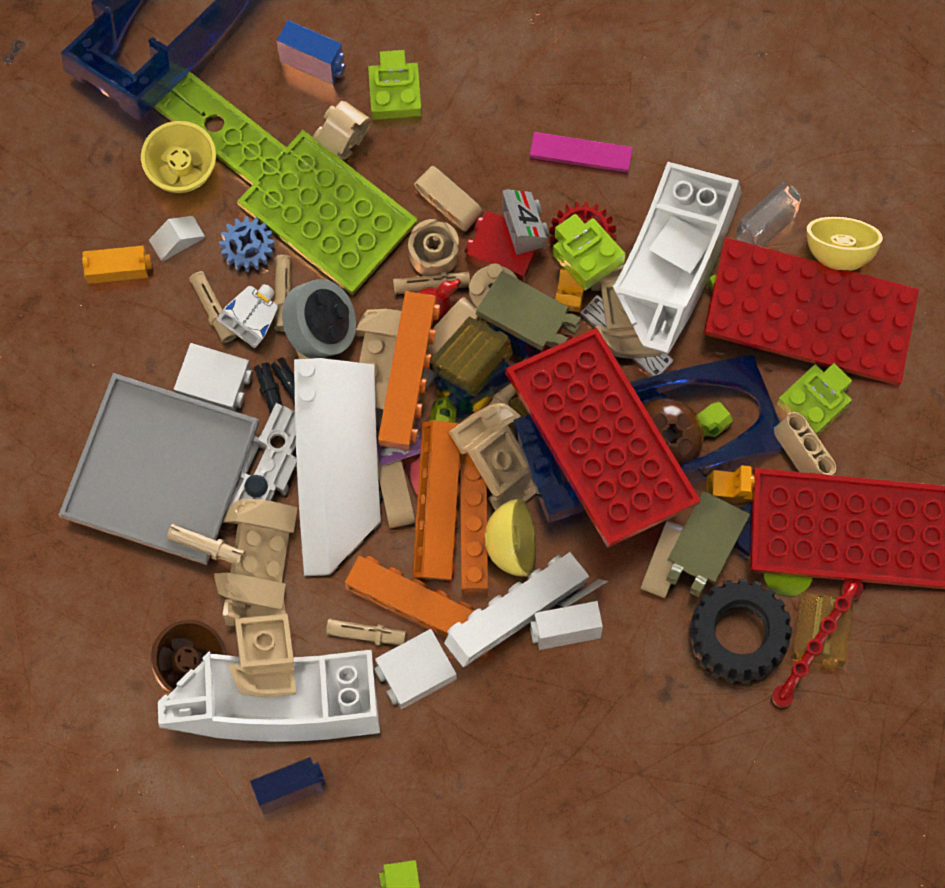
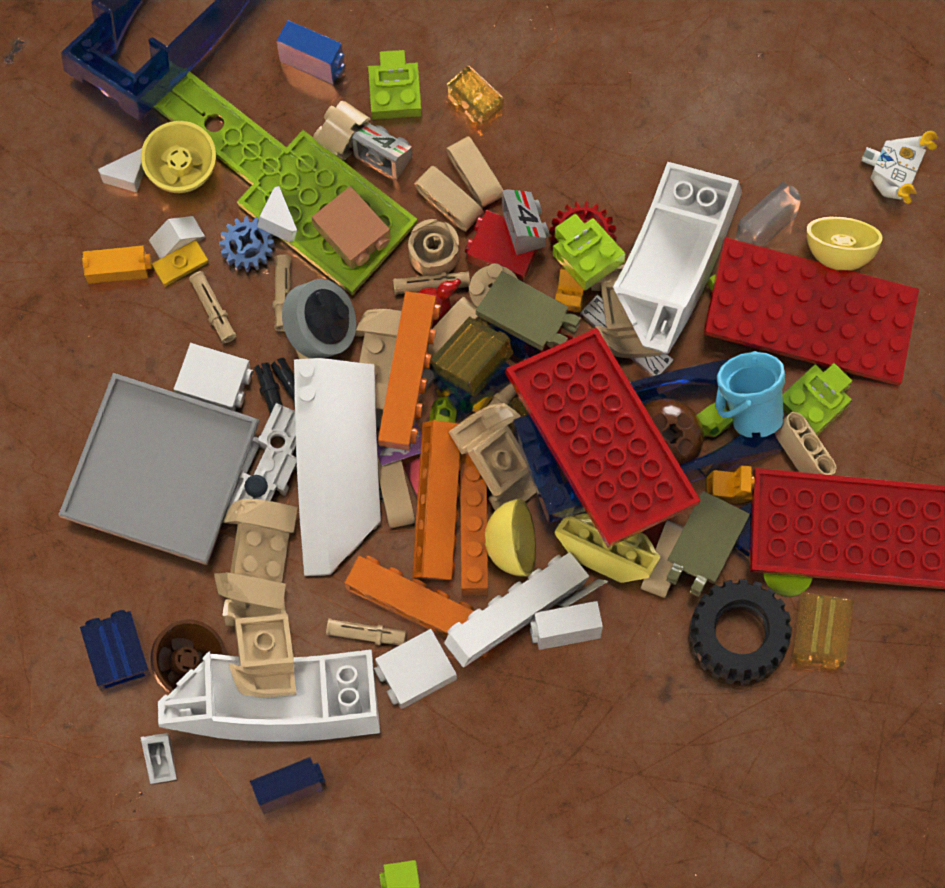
tan pin [167,524,246,567] -> none
white torso [216,285,278,348] -> none
dark pink tile [530,132,632,173] -> none
white sticker [649,215,712,274] -> none
red bar [772,581,864,708] -> none
none -> clear blue brick [80,610,151,691]
none -> white slope [98,148,144,193]
none -> white slope [141,733,177,784]
none -> yellow plate [152,240,209,287]
none -> white slope [257,186,297,242]
none -> nougat brick [312,186,391,269]
none -> light grey slope [352,123,412,180]
none -> tan beam [446,136,503,208]
none -> clear yellow brick [447,65,504,125]
none -> light yellow wedge [555,513,660,583]
none -> medium azure piece [715,351,785,437]
none -> white torso [861,131,939,204]

